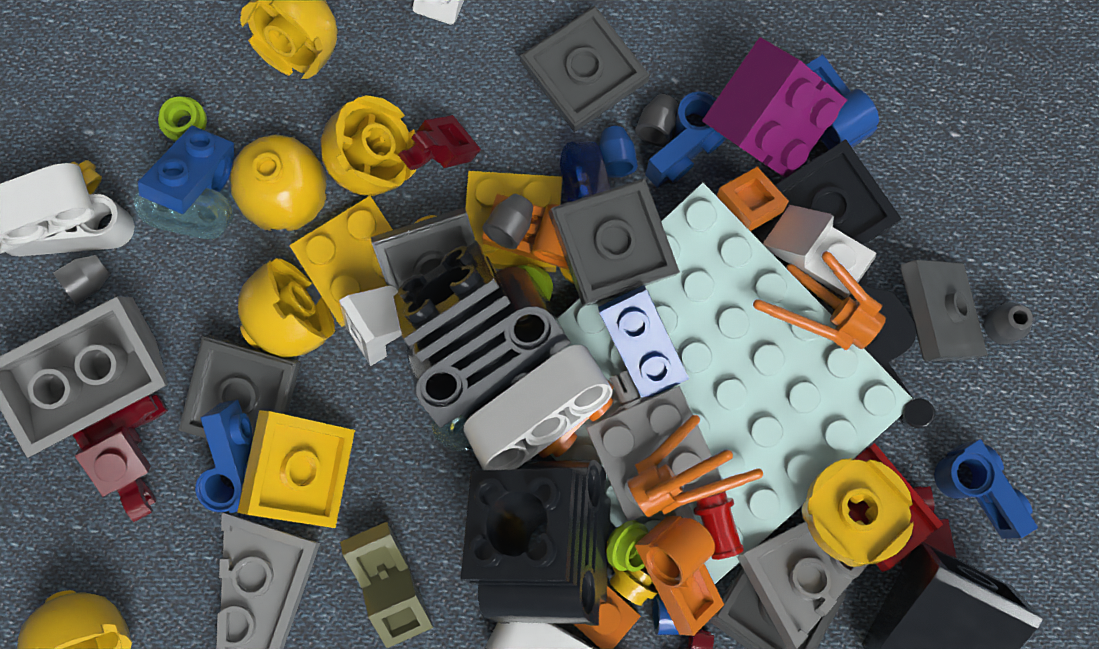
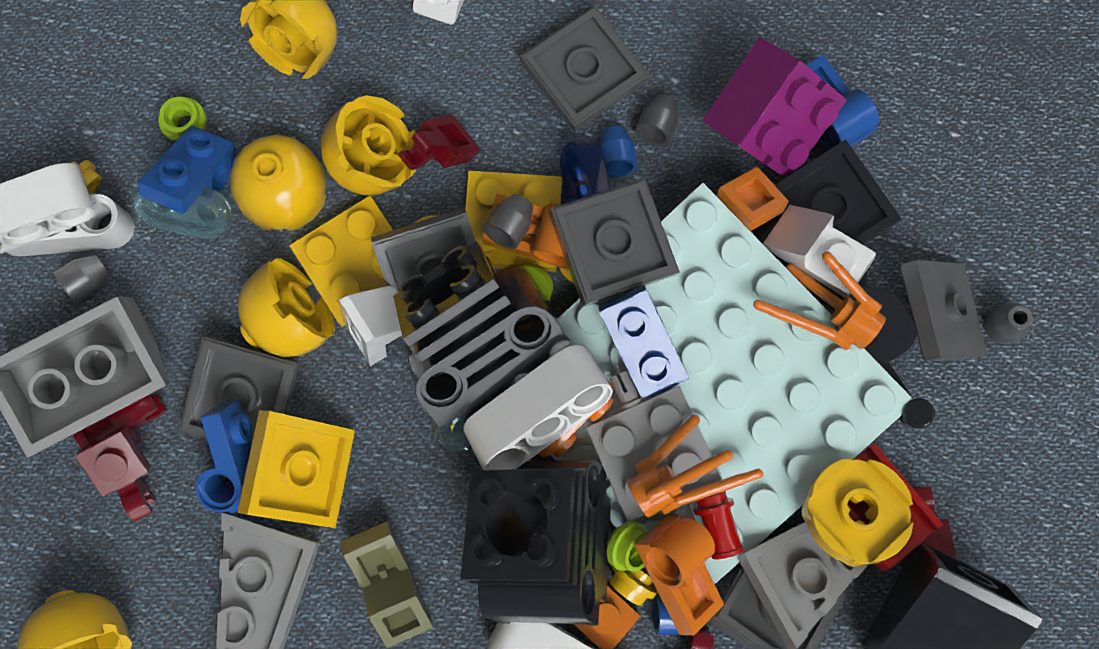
blue plate [645,91,727,188] -> none
blue plate [934,439,1038,539] -> none

